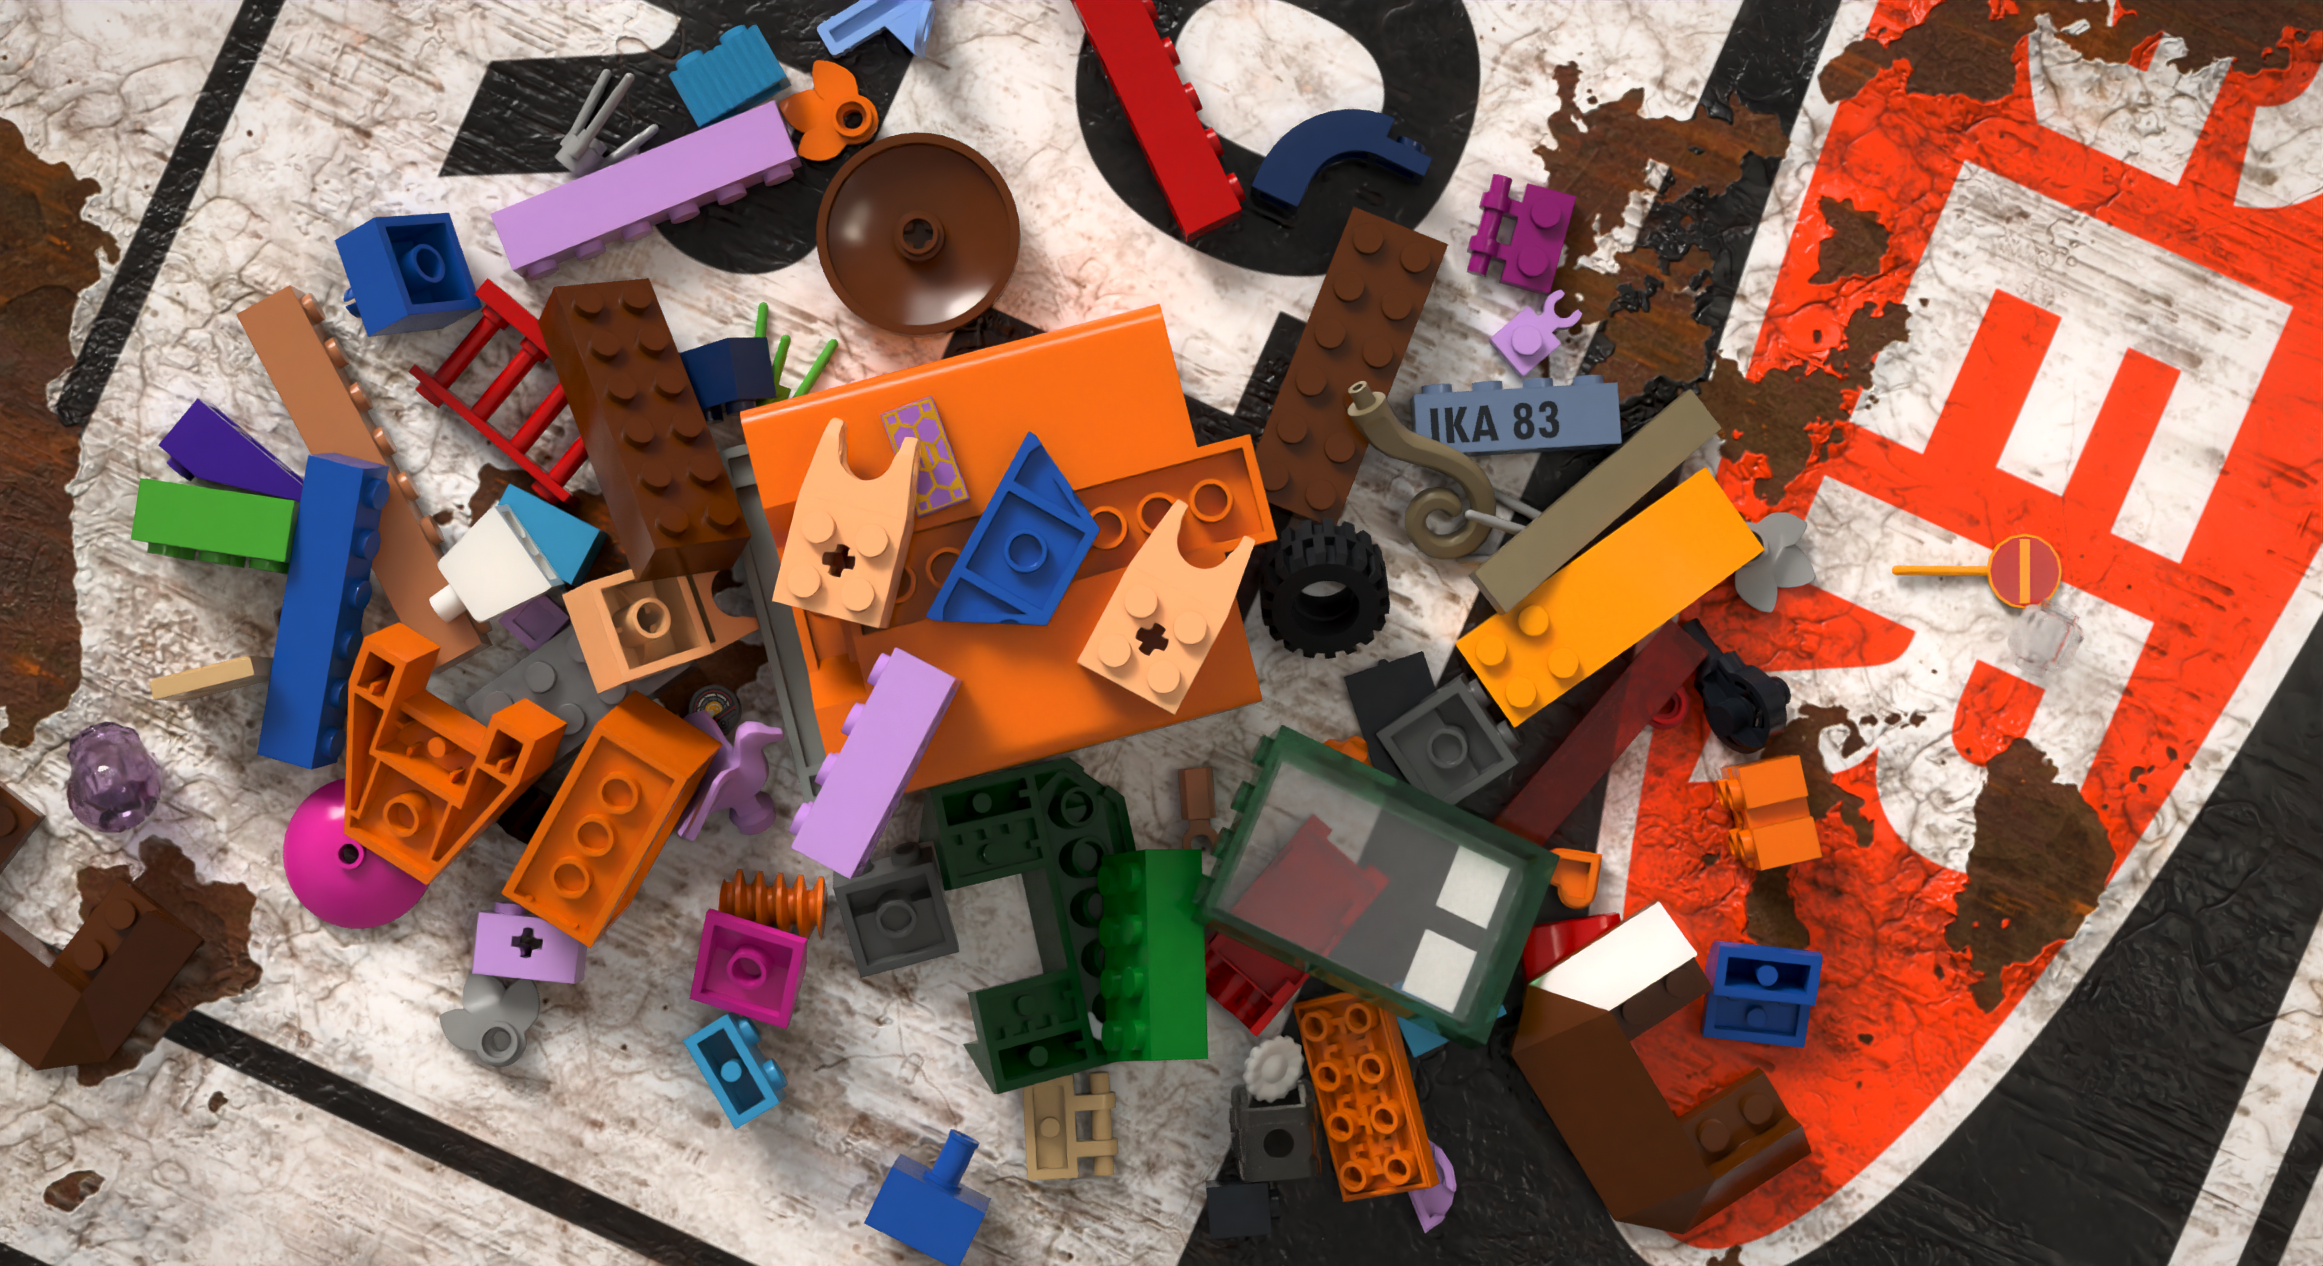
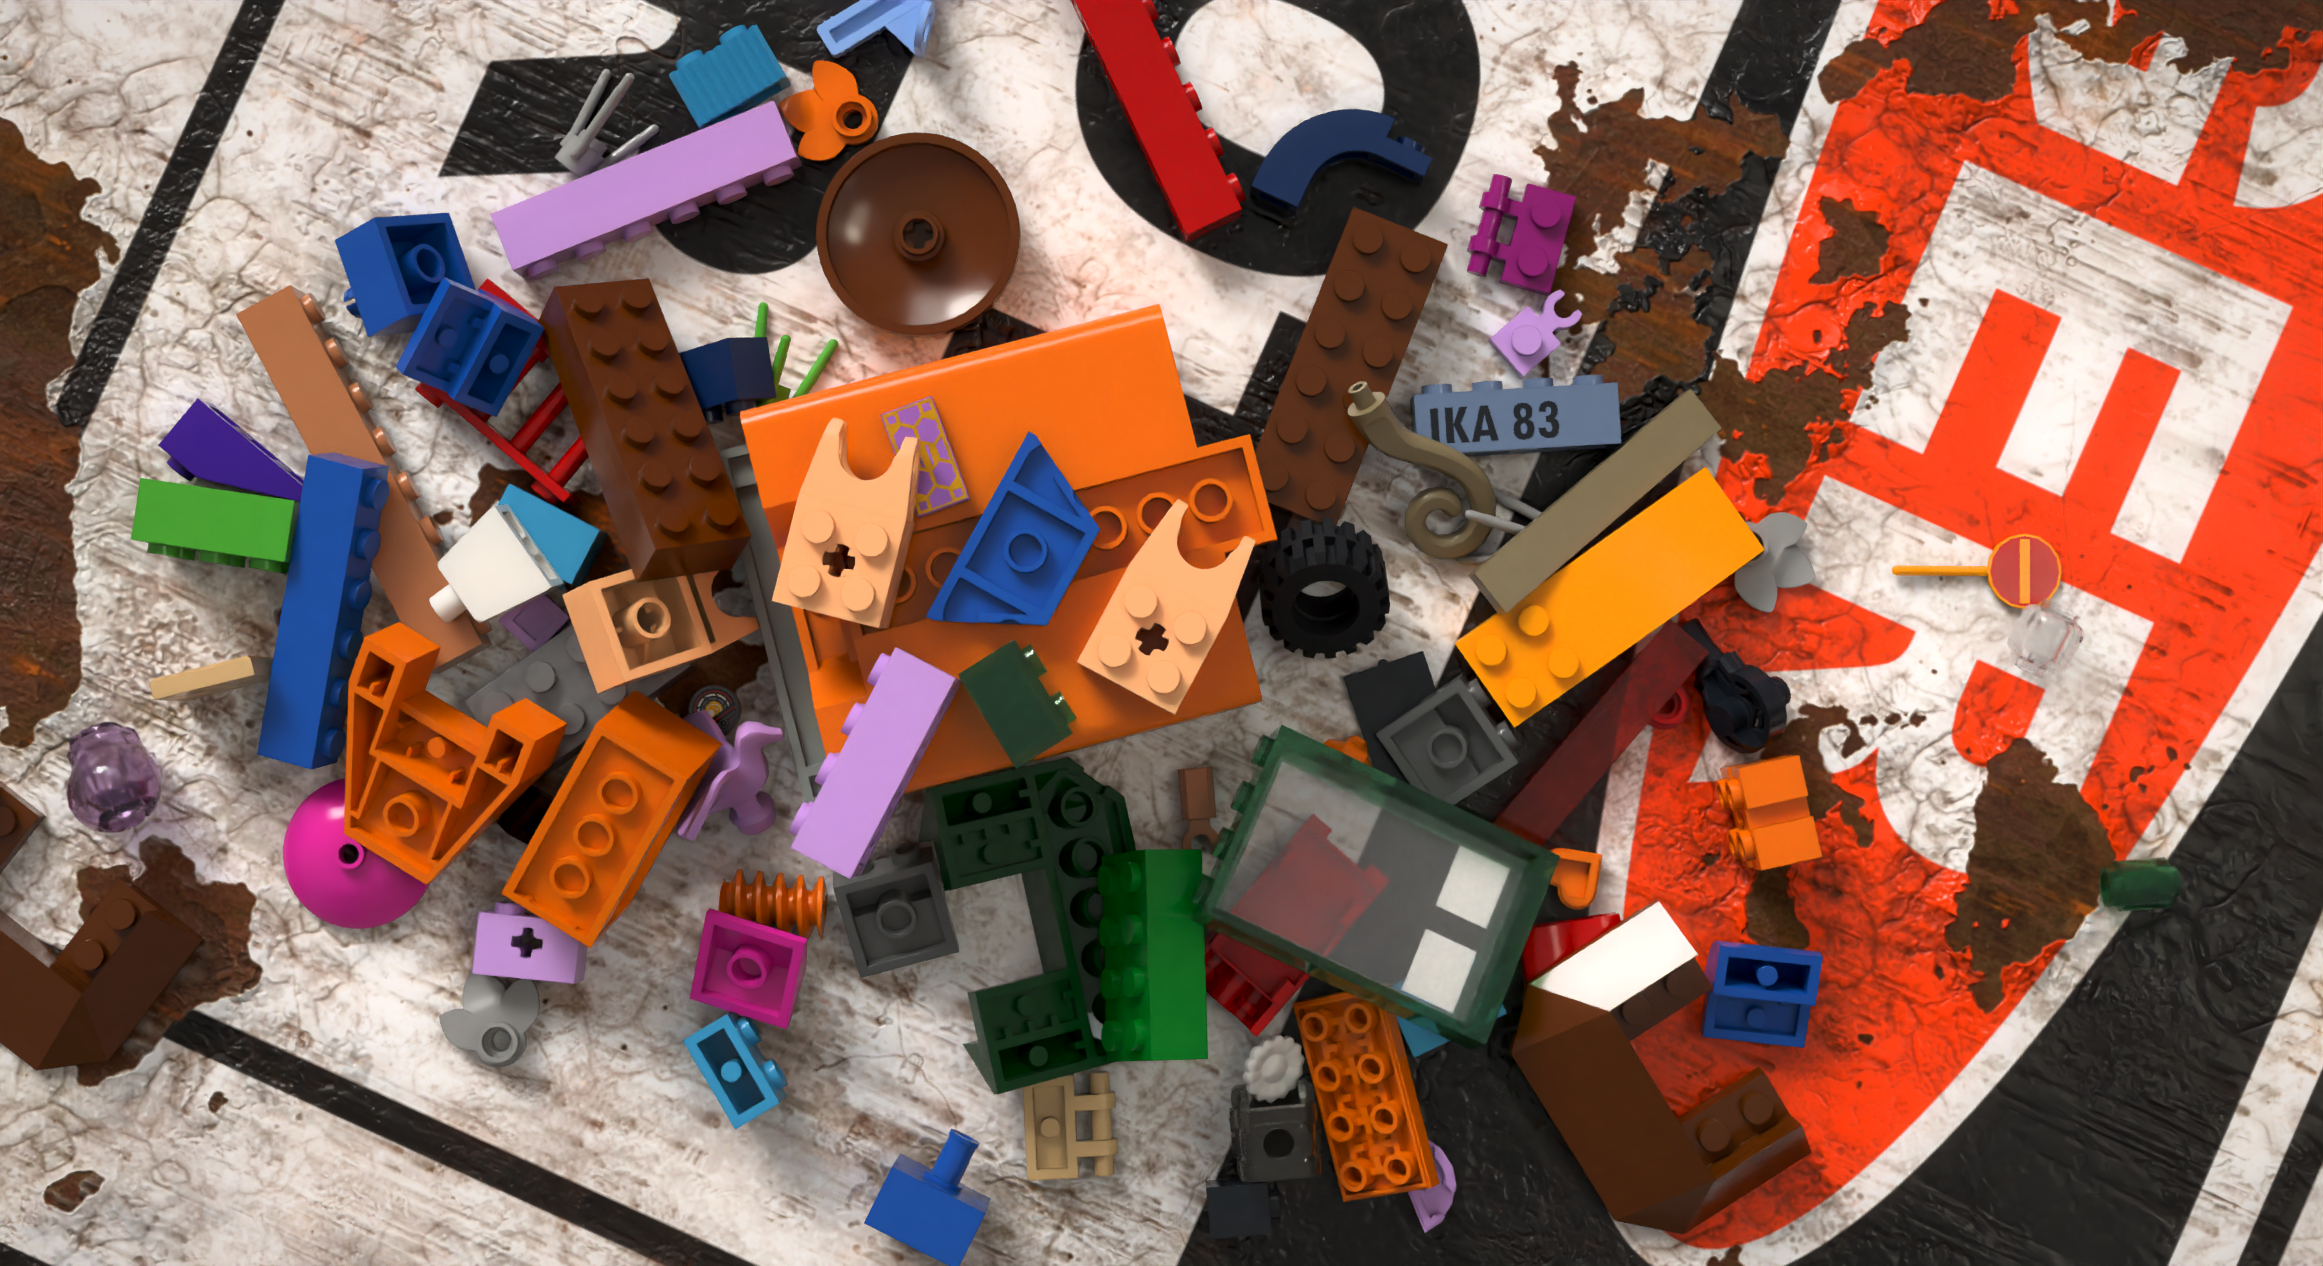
none -> blue brick [395,277,545,417]
none -> clear green brick [958,640,1077,769]
none -> clear green brick [2099,857,2181,912]

